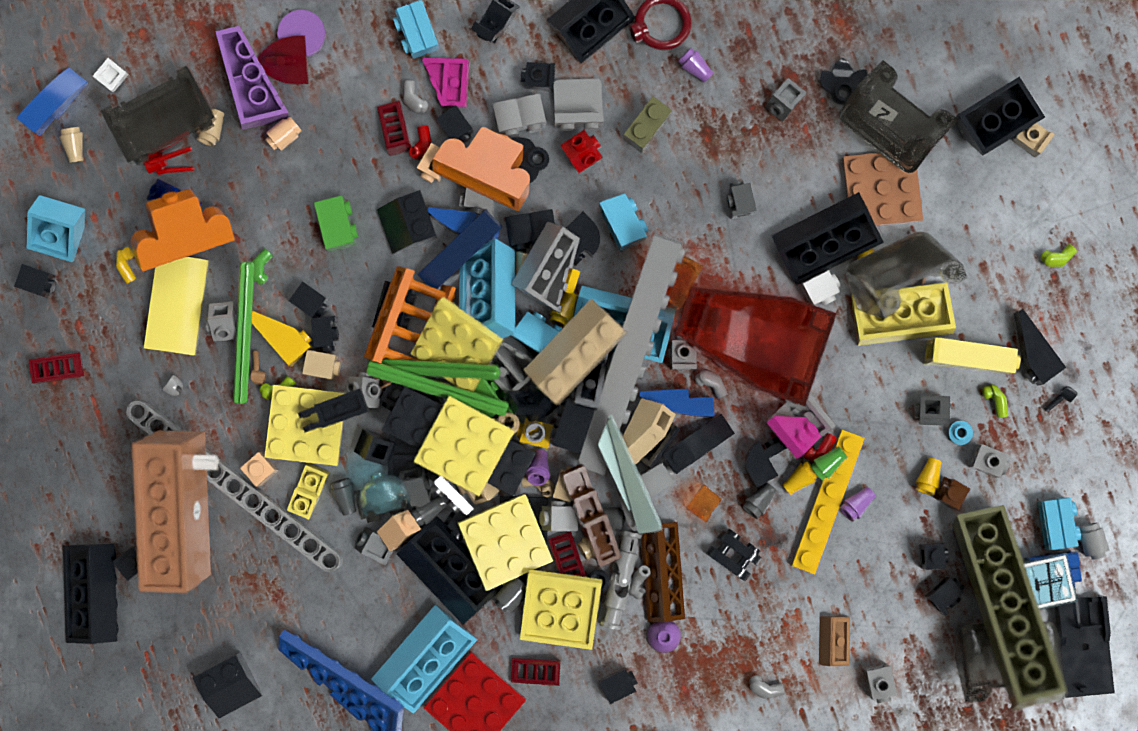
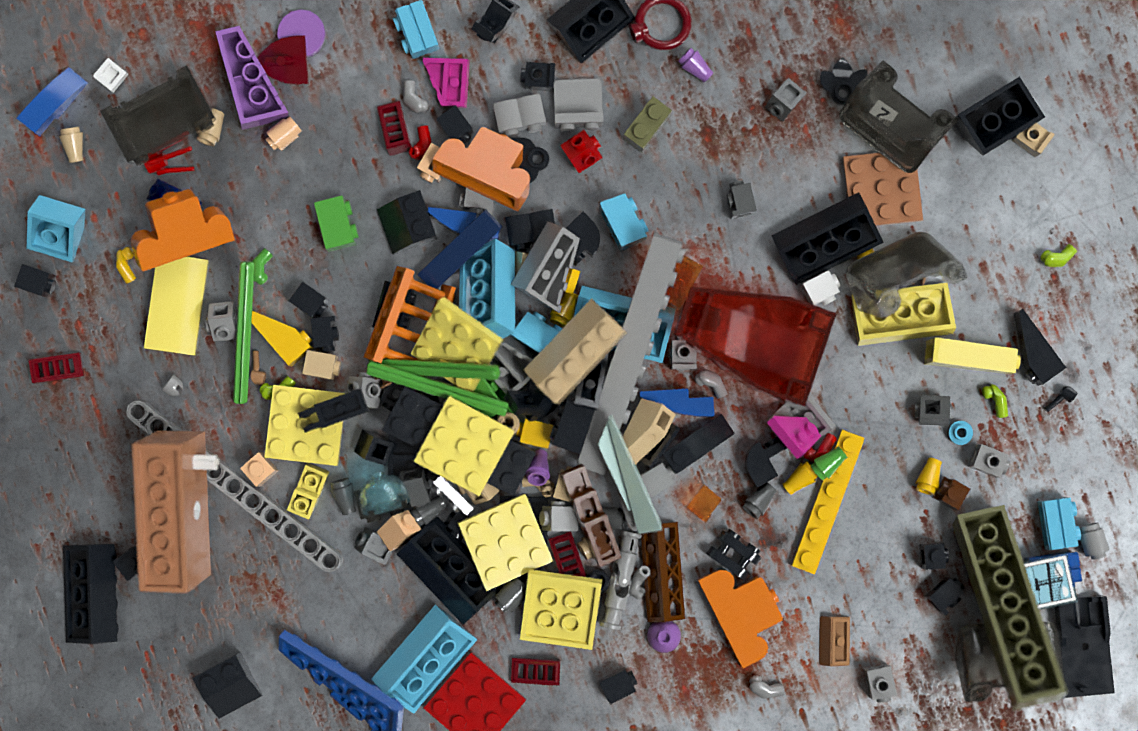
light grey hinge [525,422,545,443] -> none
medium lavender cone [840,487,876,522] -> none
none -> orange brick [697,569,783,668]

